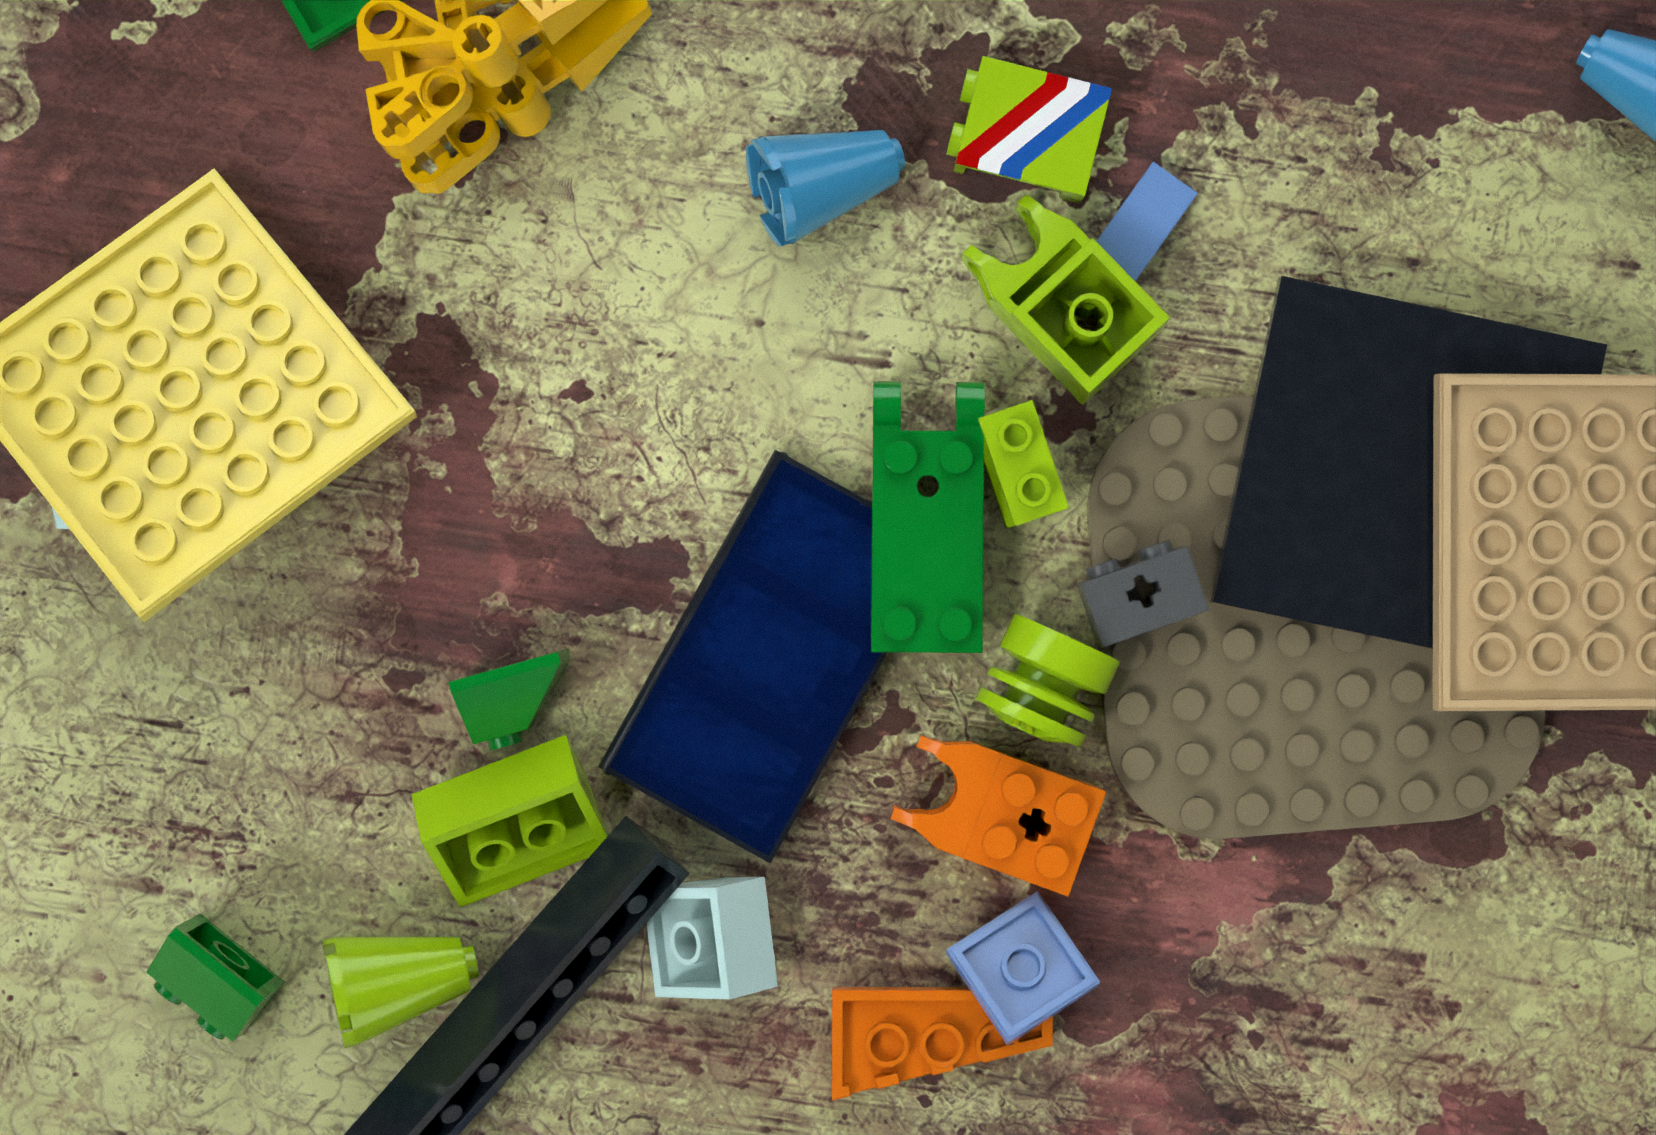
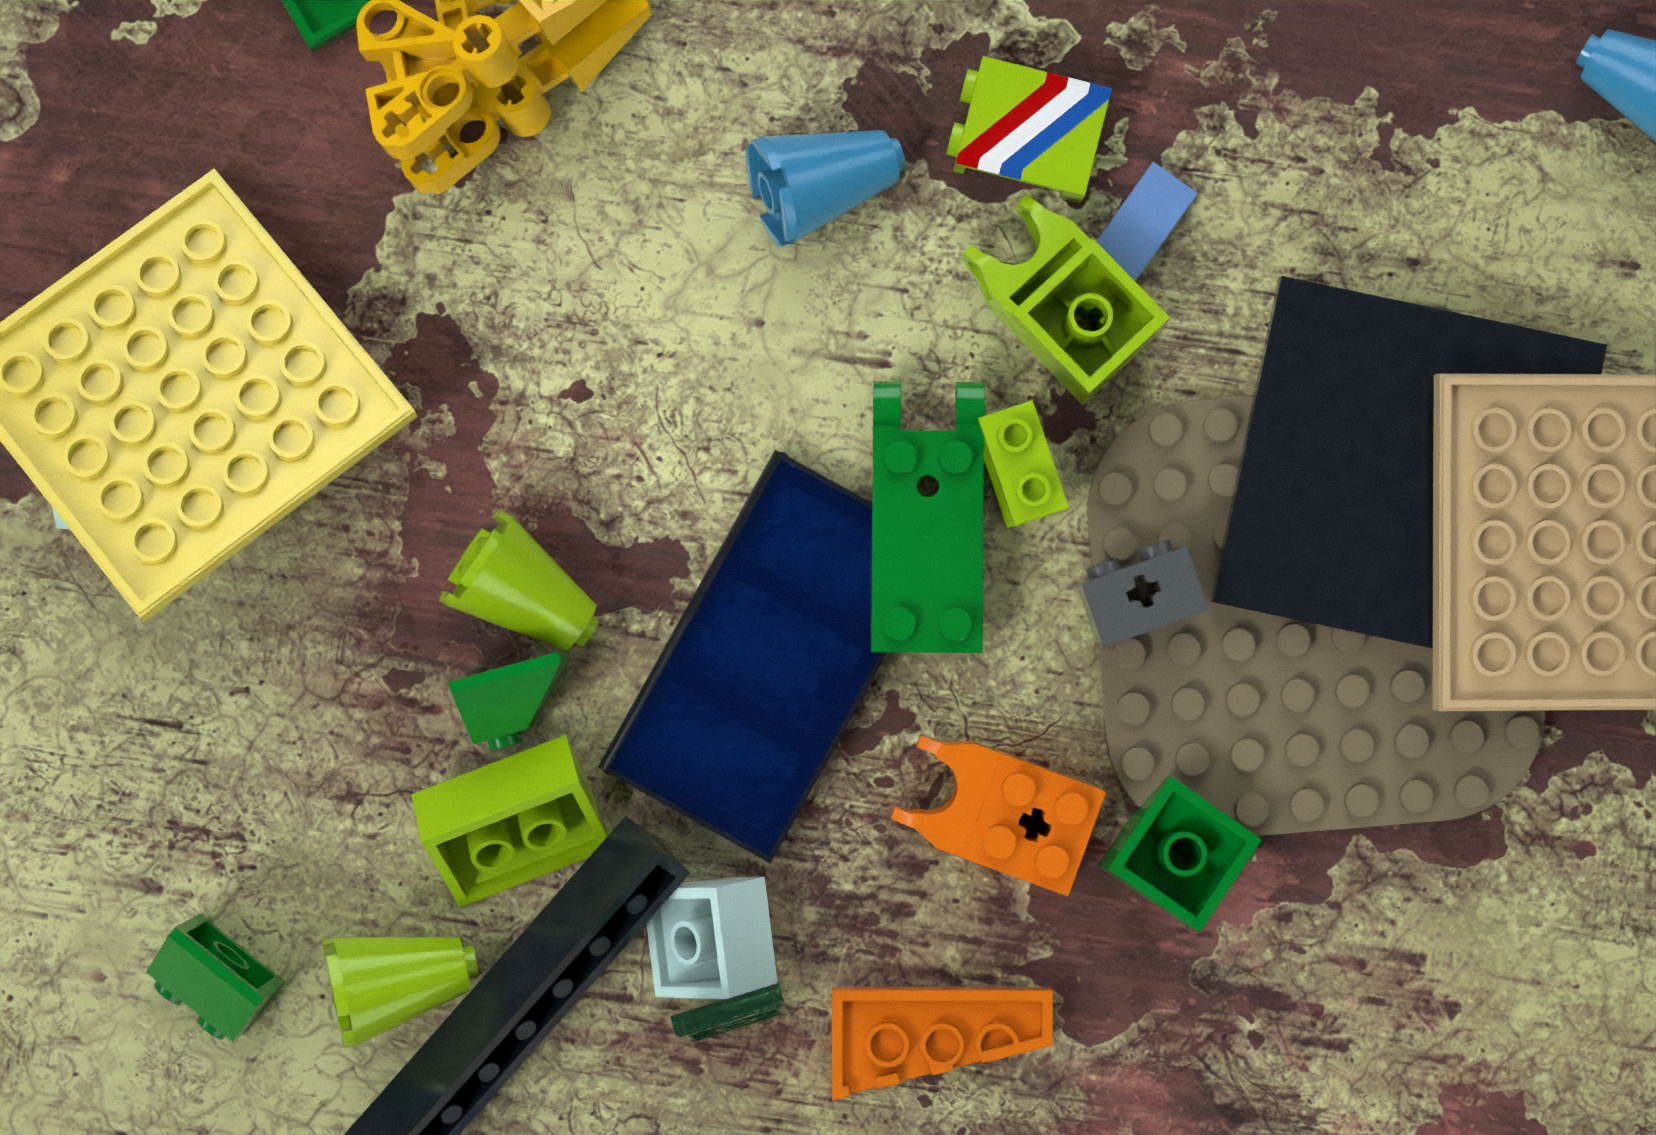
medium blue tile [946,891,1100,1046] -> none
lime wheel [975,613,1120,748] -> none
none -> lime cone [439,508,599,650]
none -> clear green tile [670,983,792,1043]
none -> green slope [1097,776,1262,932]

